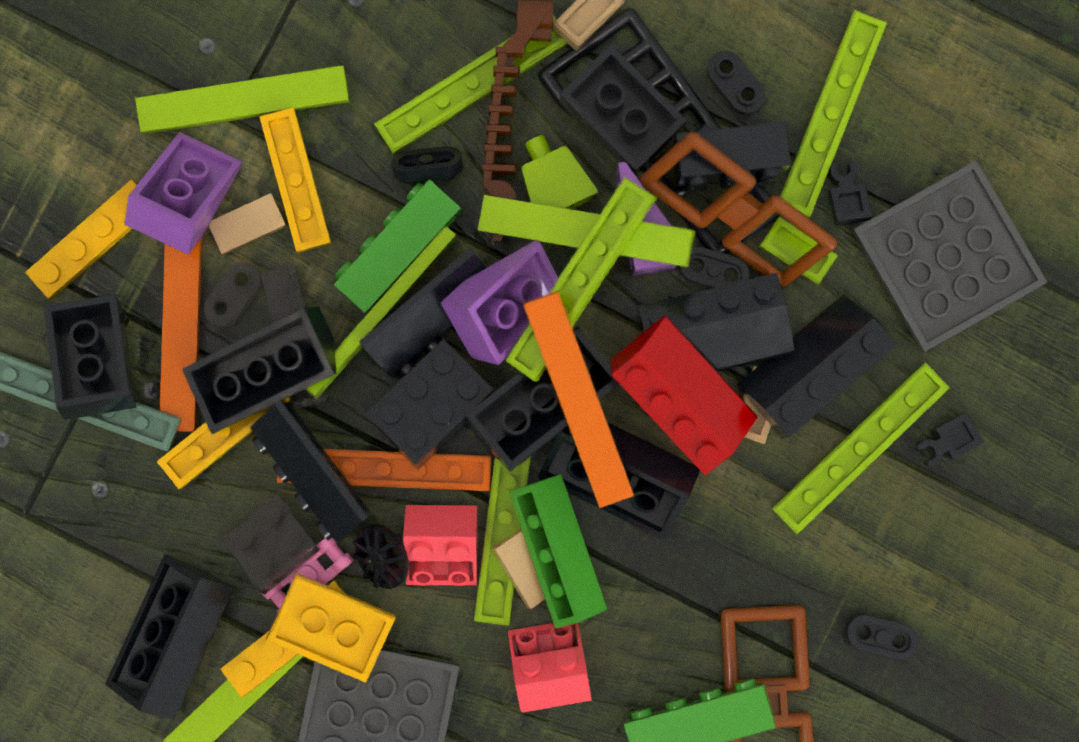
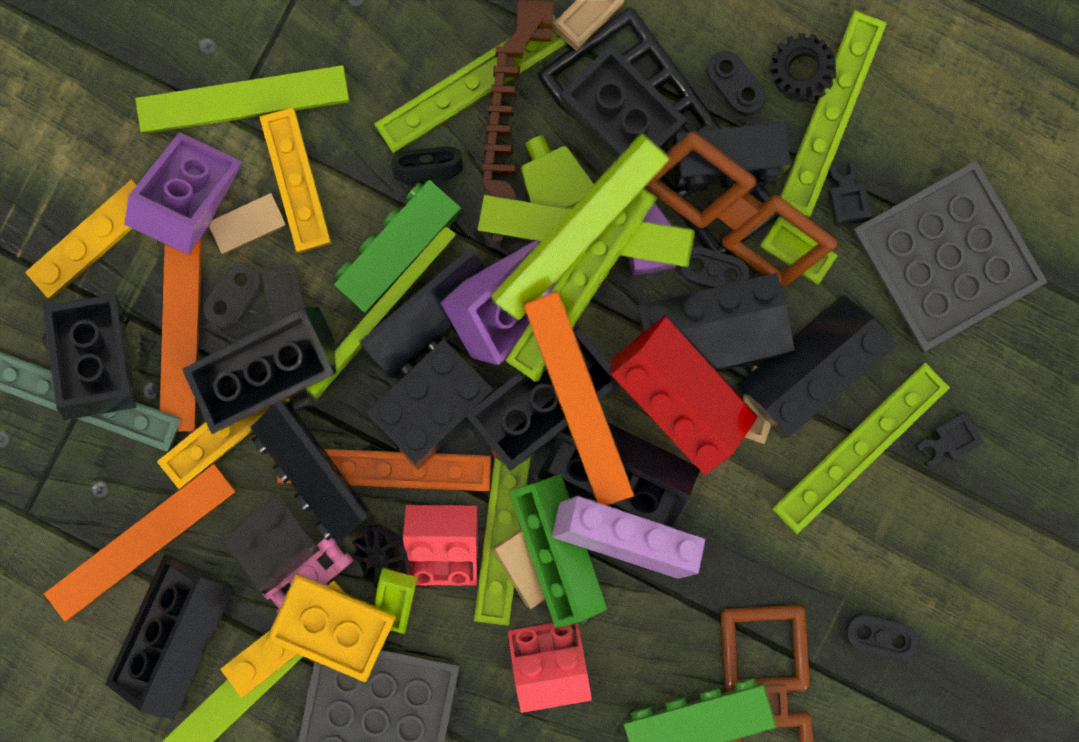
none -> orange tile [44,464,237,622]
none -> lime tile [374,568,418,634]
none -> lime tile [491,134,670,320]
none -> lavender brick [552,496,705,579]
none -> black tyre [770,33,837,103]

